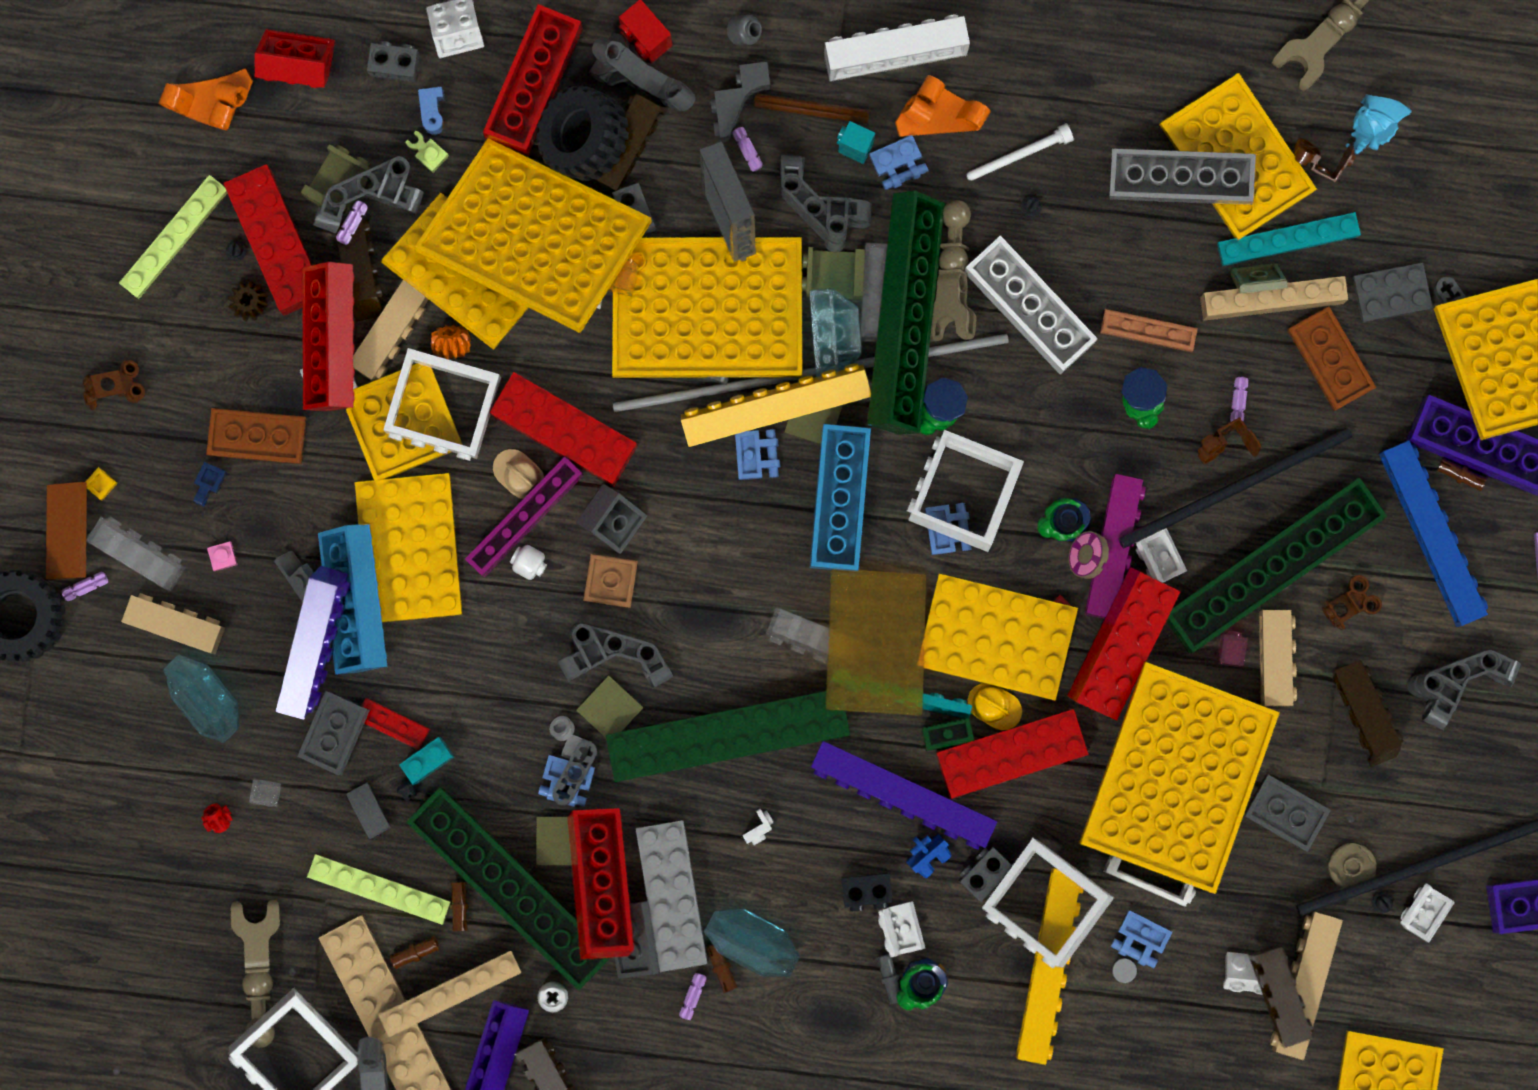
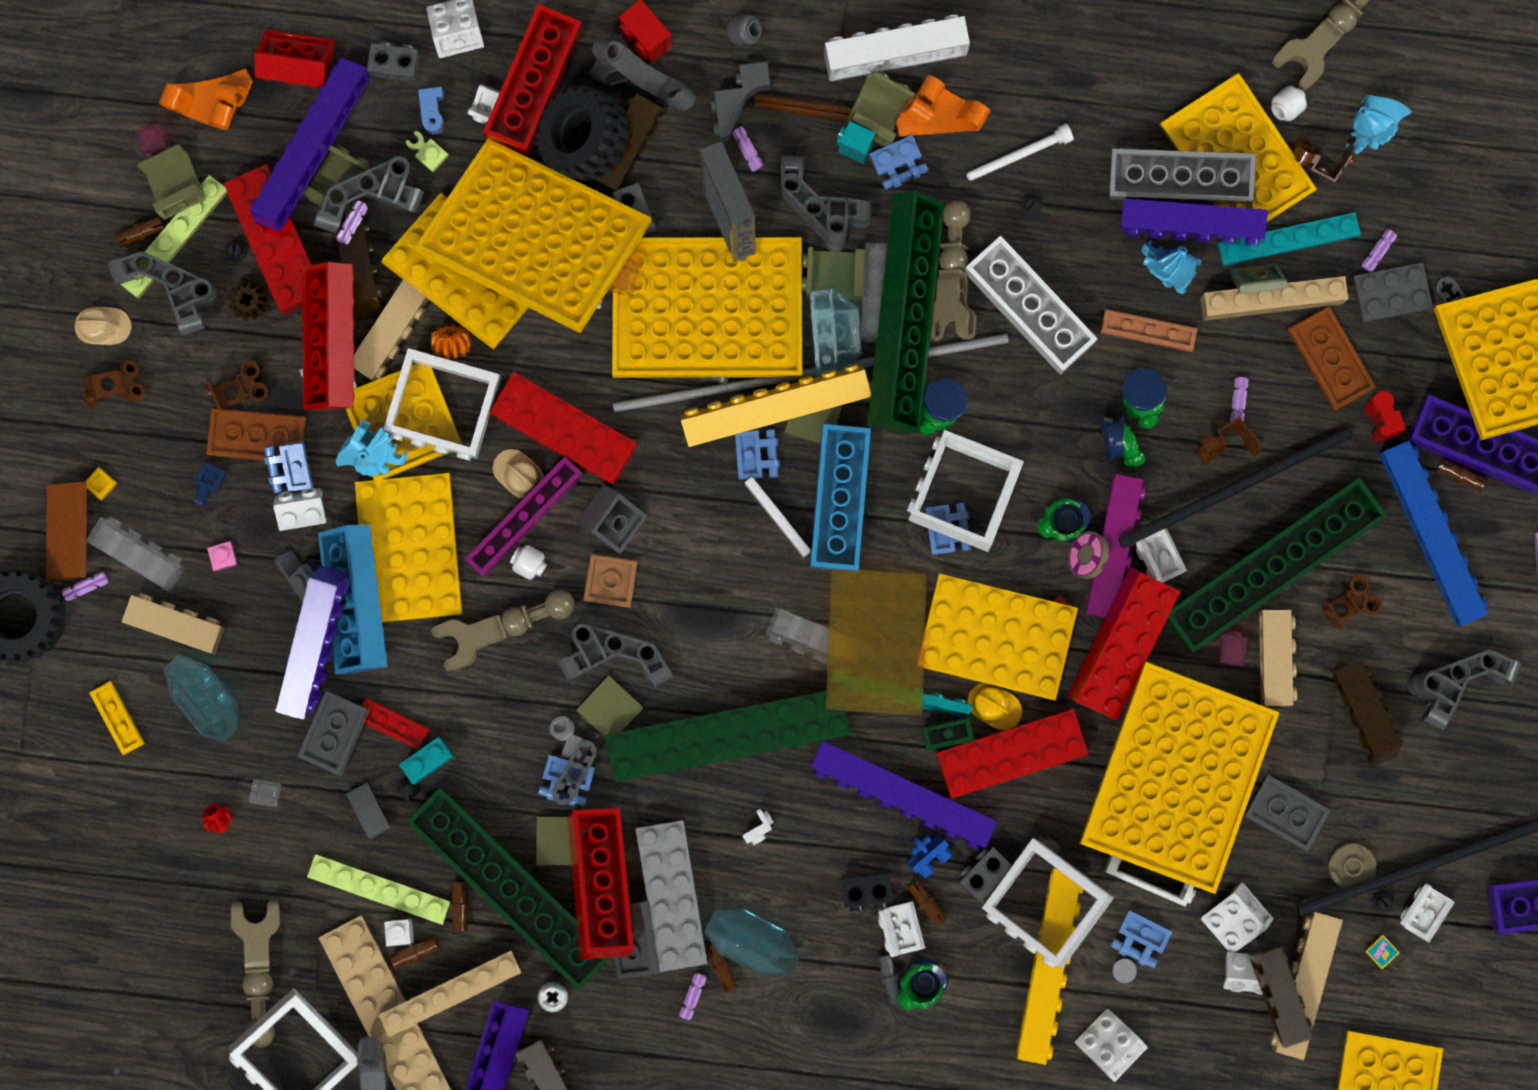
none -> tan piece [75,307,132,345]
none -> yellow tile [89,681,145,755]
none -> dark grey connector [107,252,219,336]
none -> reddish brown pin [114,216,164,248]
none -> clear pink brick [136,124,169,157]
none -> olive panel [137,144,206,220]
none -> reddish brown piece [205,361,270,411]
none -> dark purple brick [250,58,370,232]
none -> plate [264,441,313,493]
none -> white bracket [273,487,327,531]
none -> medium azure helmet [336,419,408,477]
none -> white brick [384,919,414,946]
none -> dark tan piece [431,589,575,671]
none -> white bracket [467,84,500,123]
none -> white tile [745,478,811,558]
none -> olive panel [844,71,915,147]
none -> reddish brown pin [907,880,948,927]
none -> white bracket [1075,1009,1148,1082]
none -> piece [1099,415,1145,467]
none -> dark purple brick [1121,199,1268,247]
none -> medium azure helmet [1141,241,1201,294]
none -> white bracket [1201,882,1274,953]
none -> white head [1272,86,1307,121]
none -> lavender axle [1362,229,1397,272]
none -> red legs [1365,391,1406,443]
none -> tile [1365,935,1399,969]

